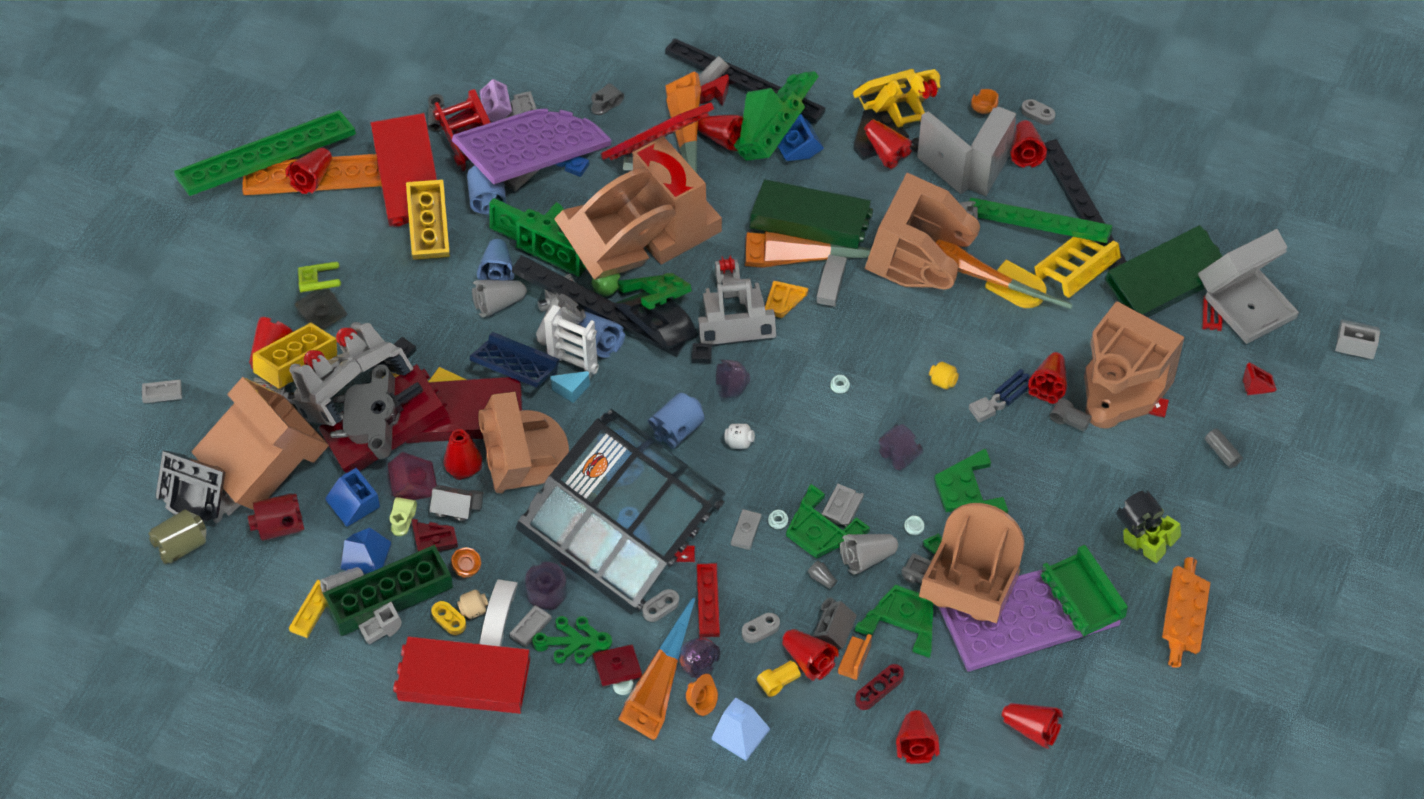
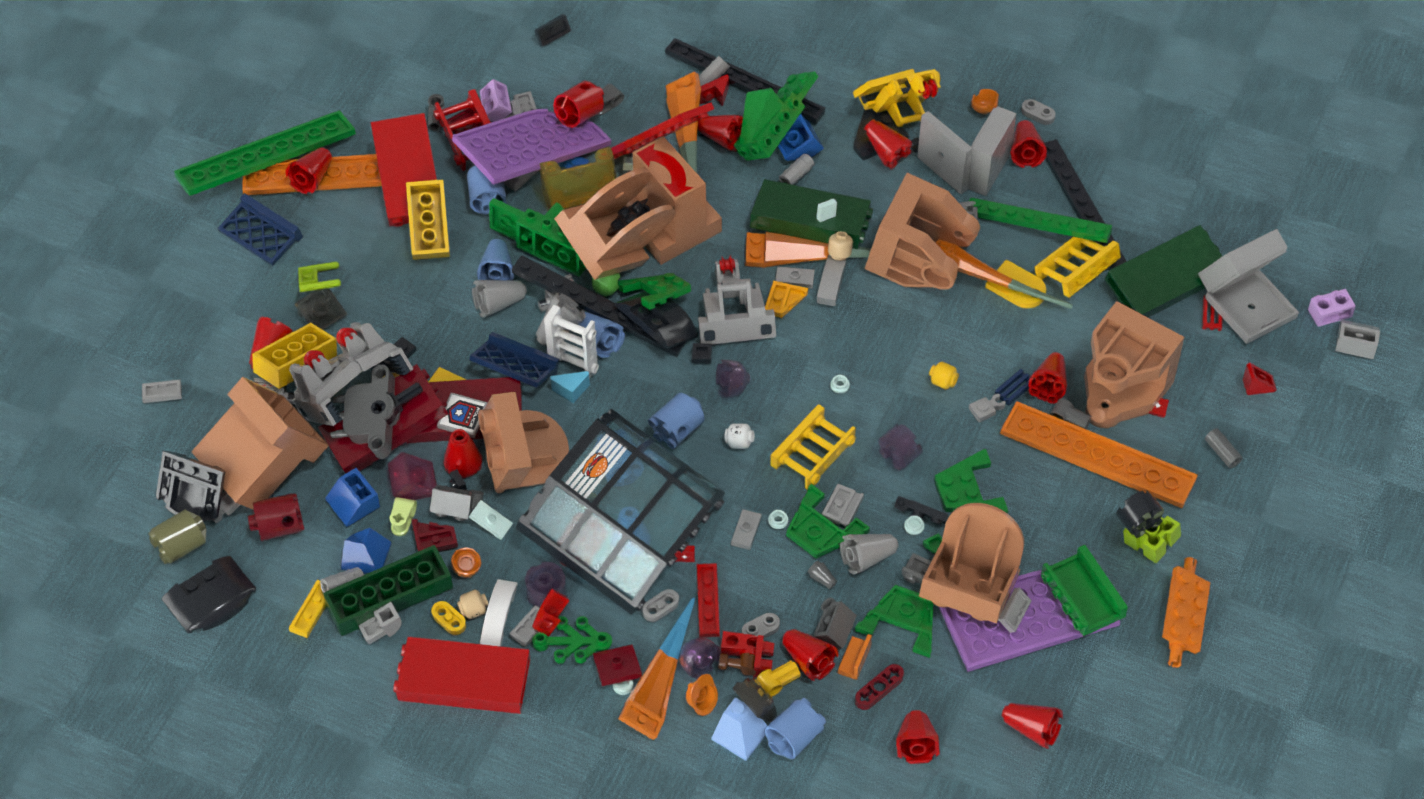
none -> black slope [161,556,256,634]
none -> dark blue fence [217,193,303,266]
none -> tile [437,393,487,438]
none -> black plate [449,469,467,490]
none -> light aqua plate [469,500,513,540]
none -> red slope [532,589,570,636]
none -> black hinge [534,14,571,46]
none -> clear yellow windscreen [539,147,617,211]
none -> red cylinder [553,80,604,128]
none -> black hinge [607,199,650,234]
none -> red hips [719,631,774,678]
none -> clear smoke slope [733,678,777,722]
none -> medium blue cylinder [765,698,826,759]
none -> yellow fence [770,404,856,490]
none -> light grey plate [776,267,815,289]
none -> light grey axle [779,154,814,185]
none -> light aqua tile [817,199,837,222]
none -> tan head [828,231,853,261]
none -> black hinge [894,496,949,526]
none -> light grey plate [999,588,1032,633]
none -> orange plate [1000,401,1198,508]
none -> lavender brick [1308,289,1356,327]

